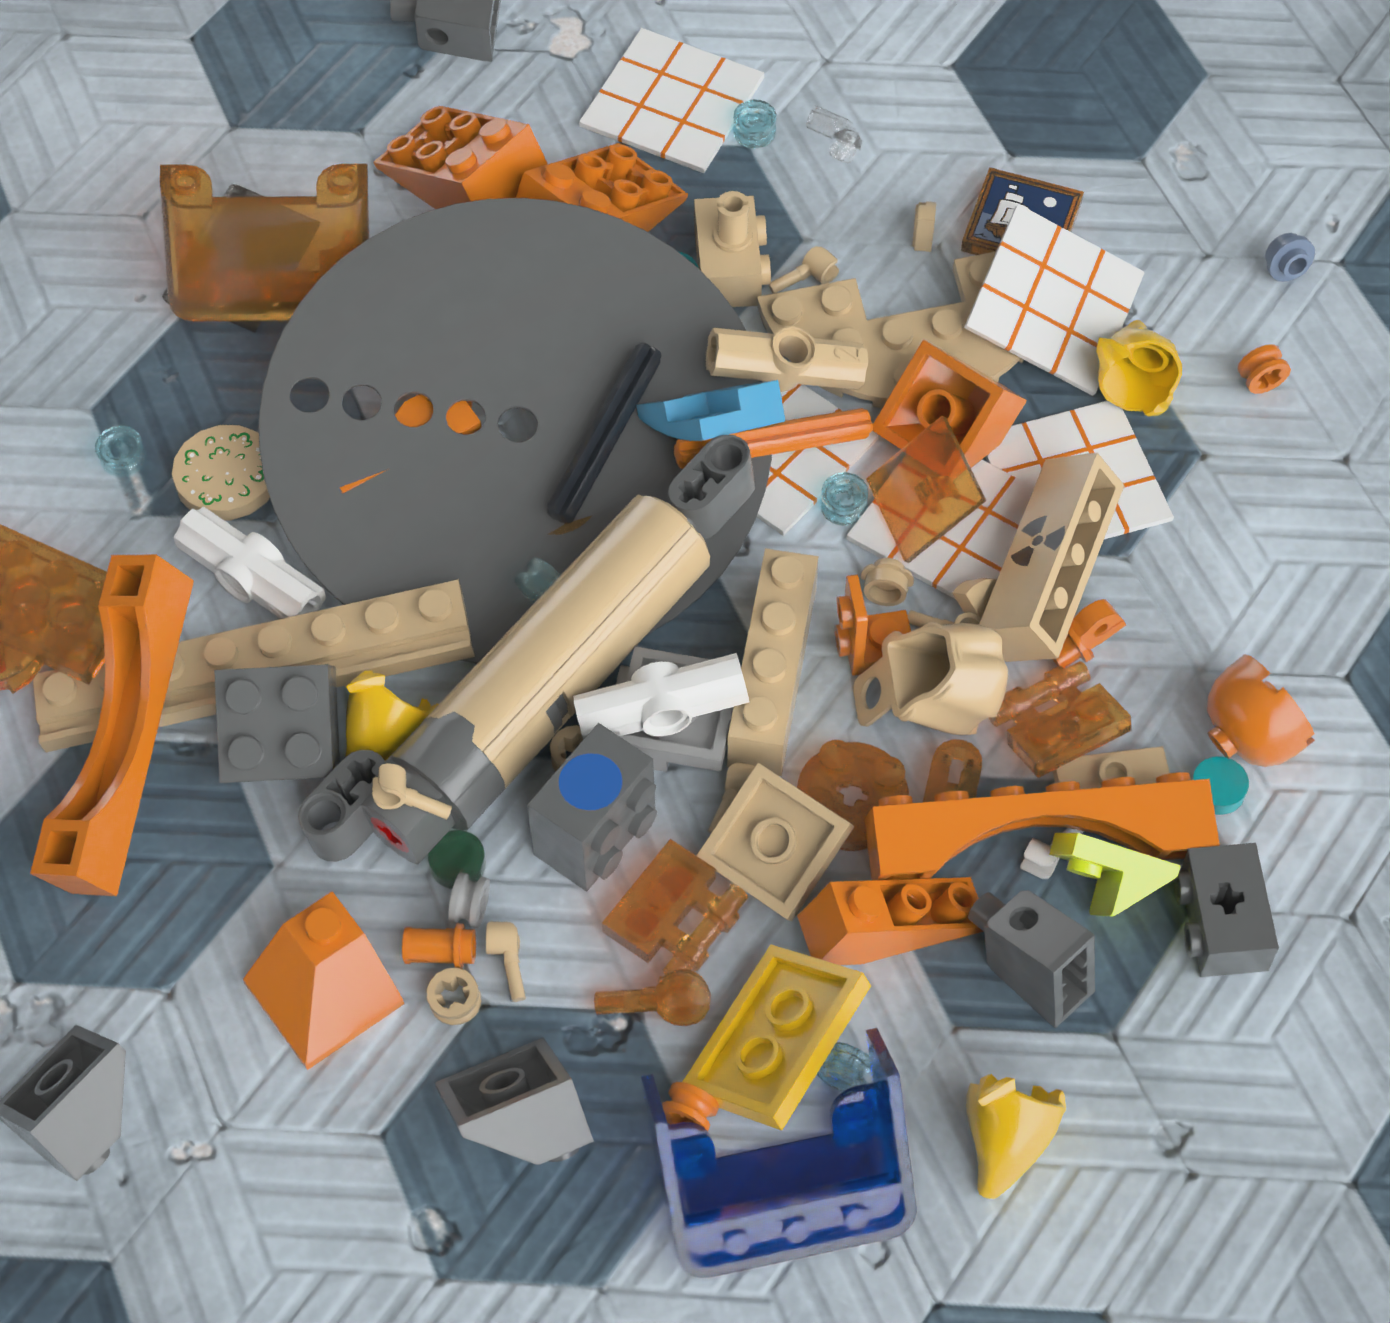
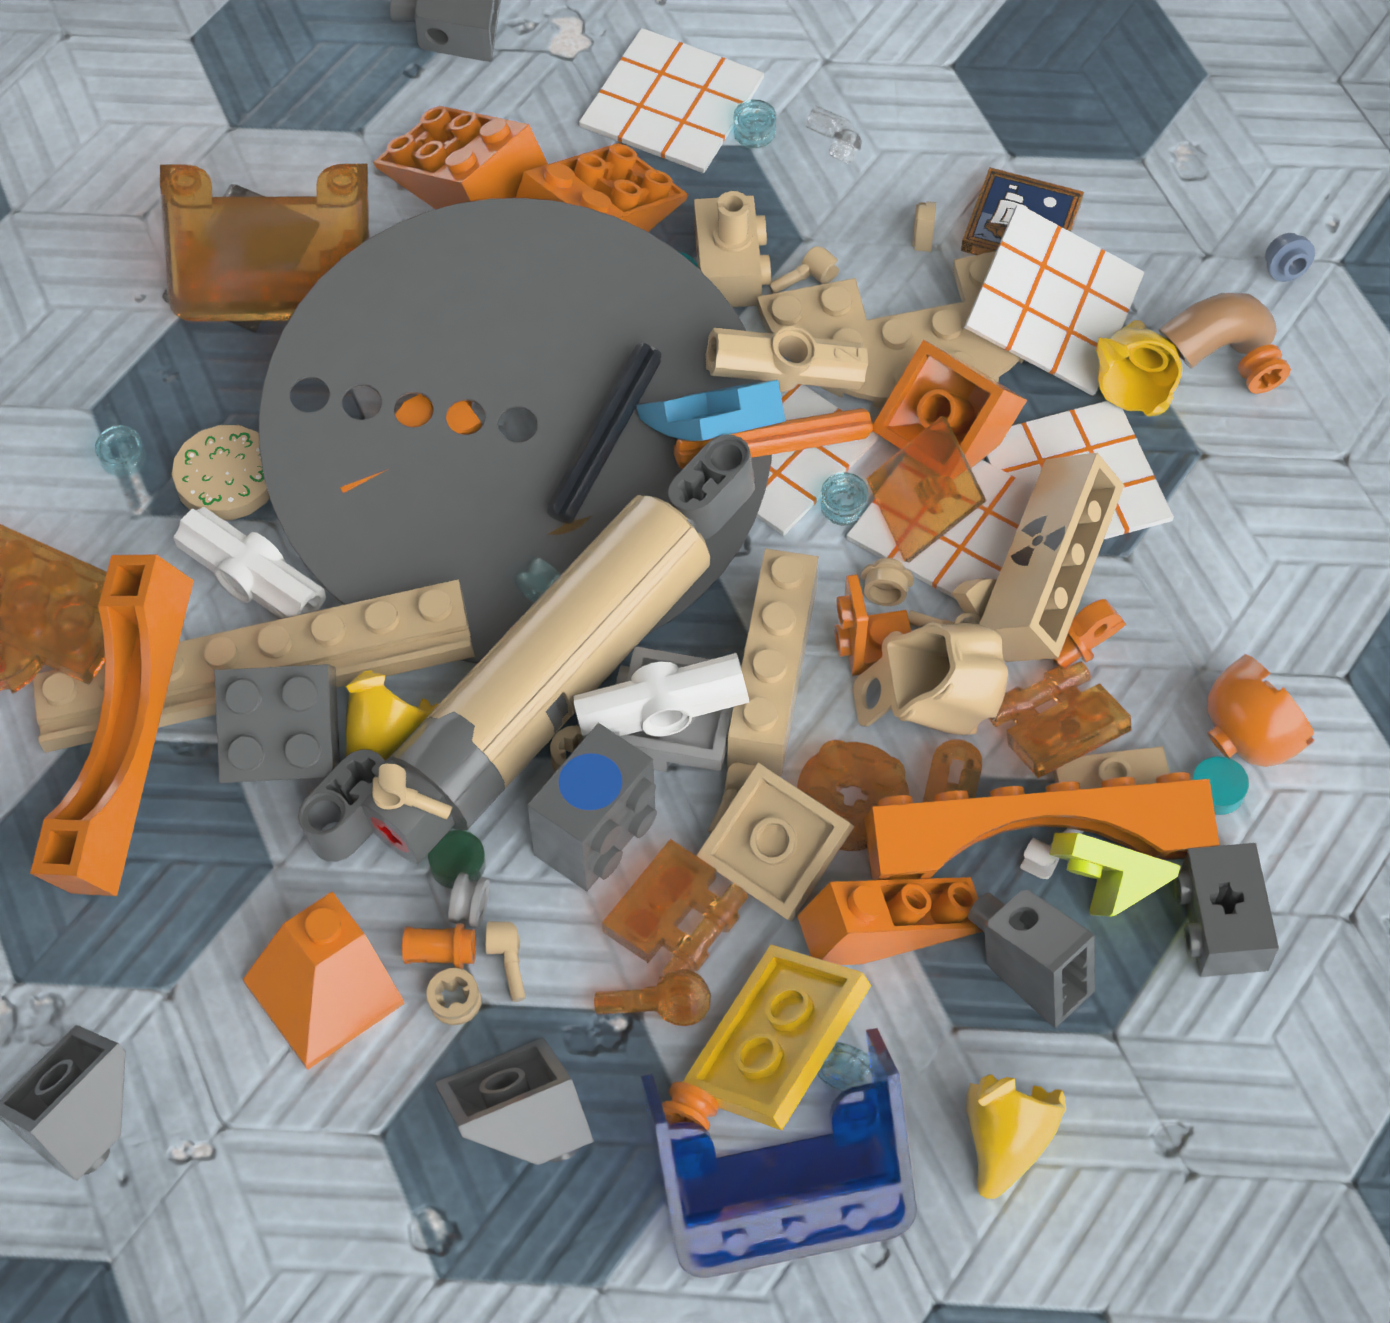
none -> medium nougat cylinder [1159,293,1277,369]

